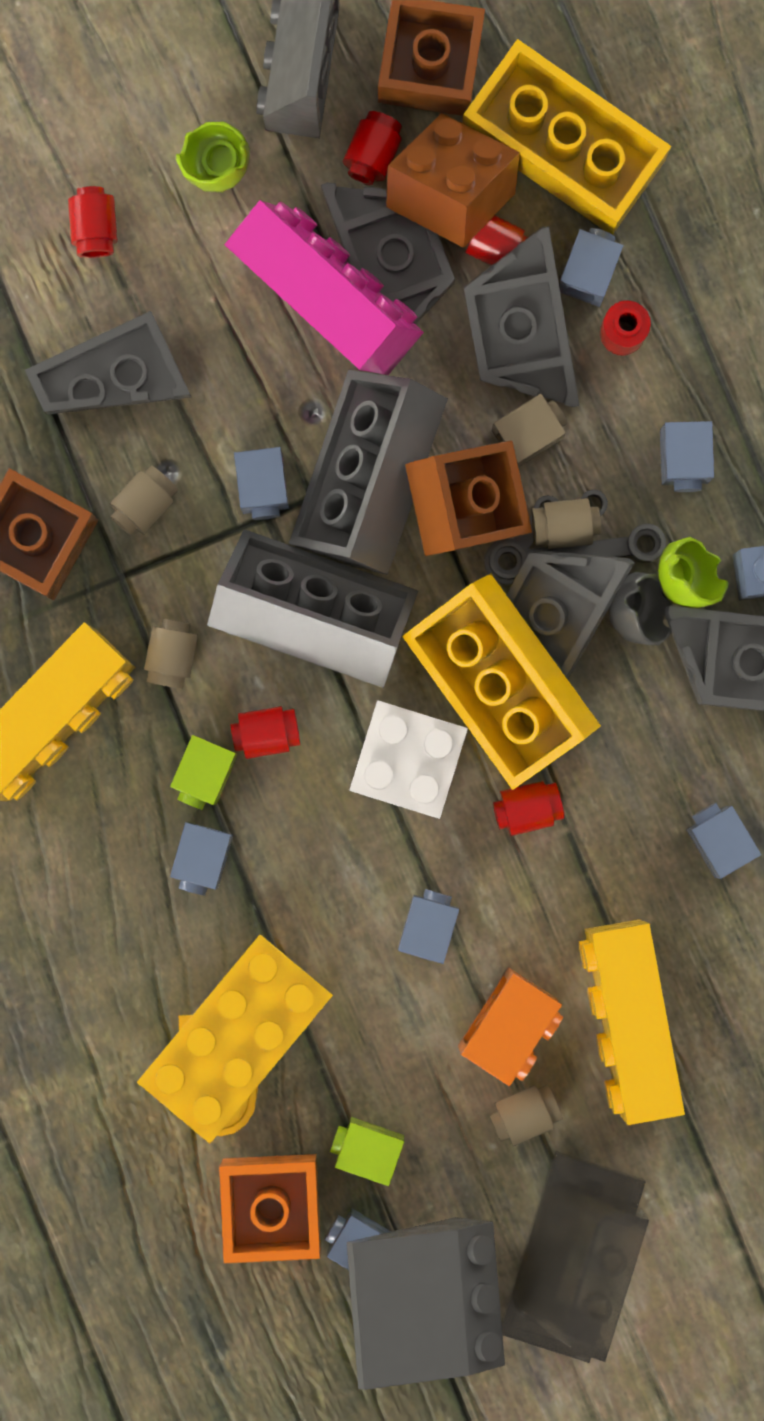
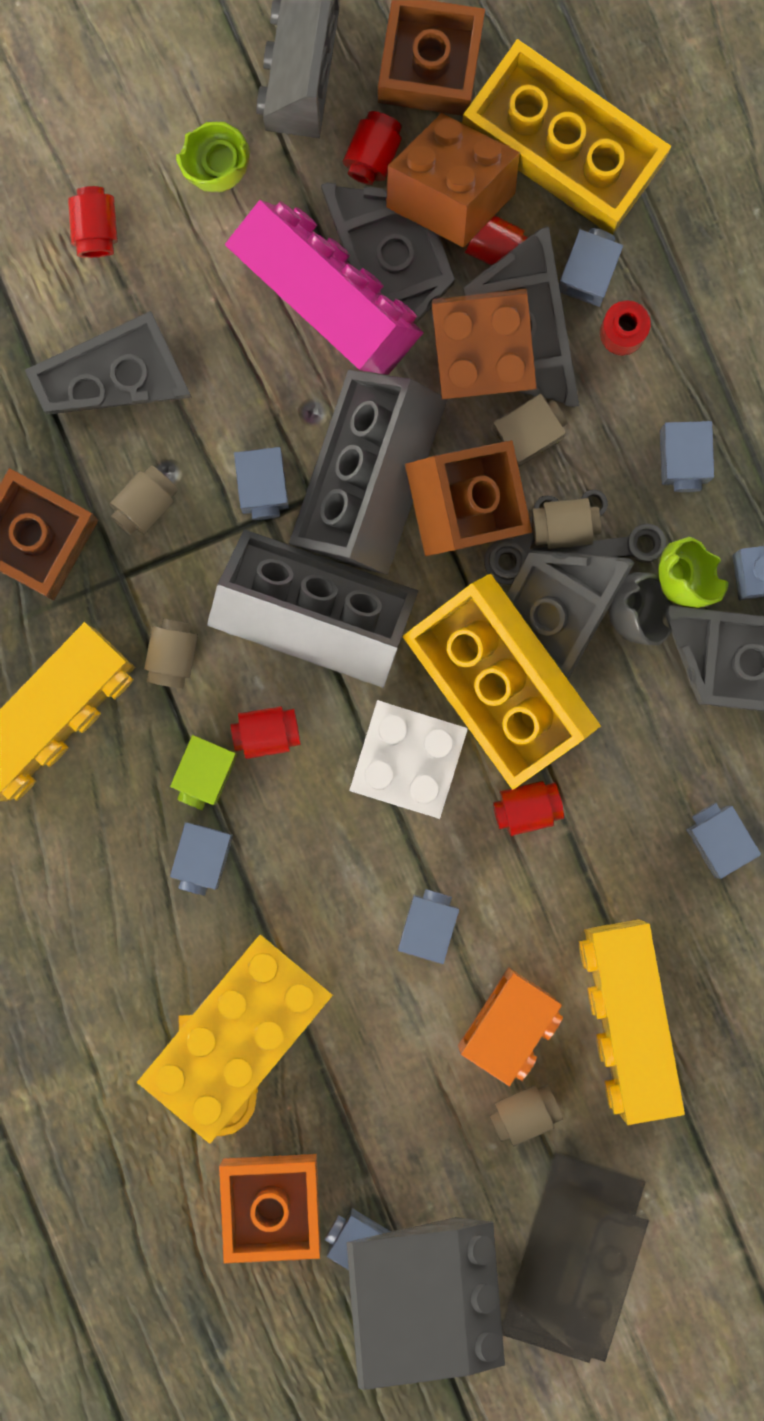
lime brick [330,1117,404,1187] -> none
none -> dark orange brick [432,289,537,399]

